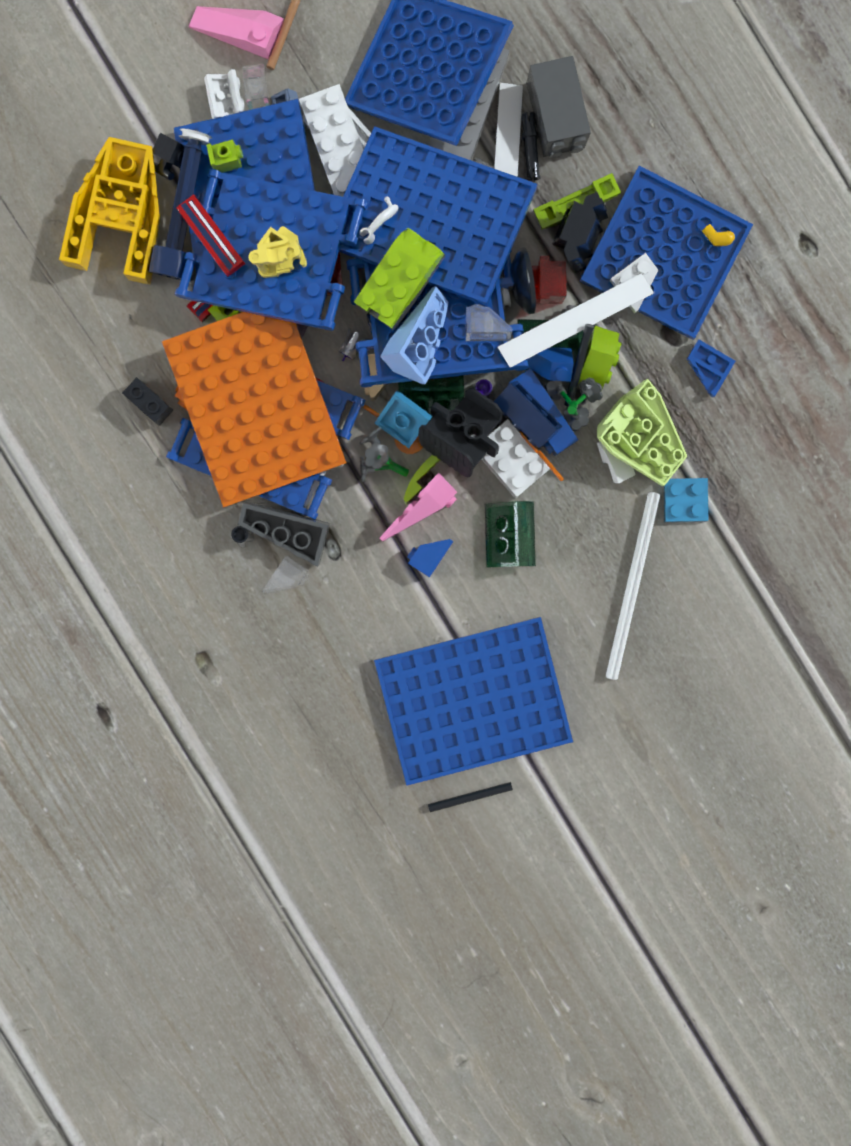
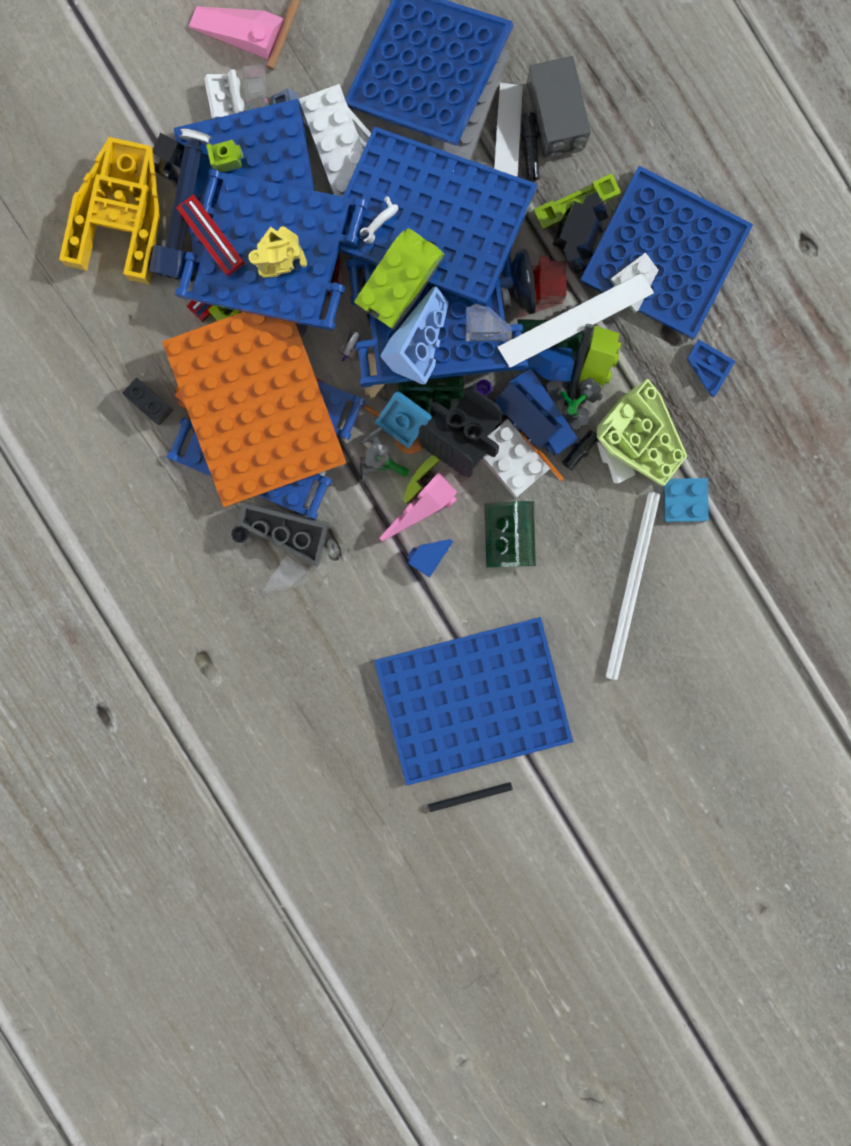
yellow arm [702,224,735,246] -> none
none -> black pin [562,430,599,471]

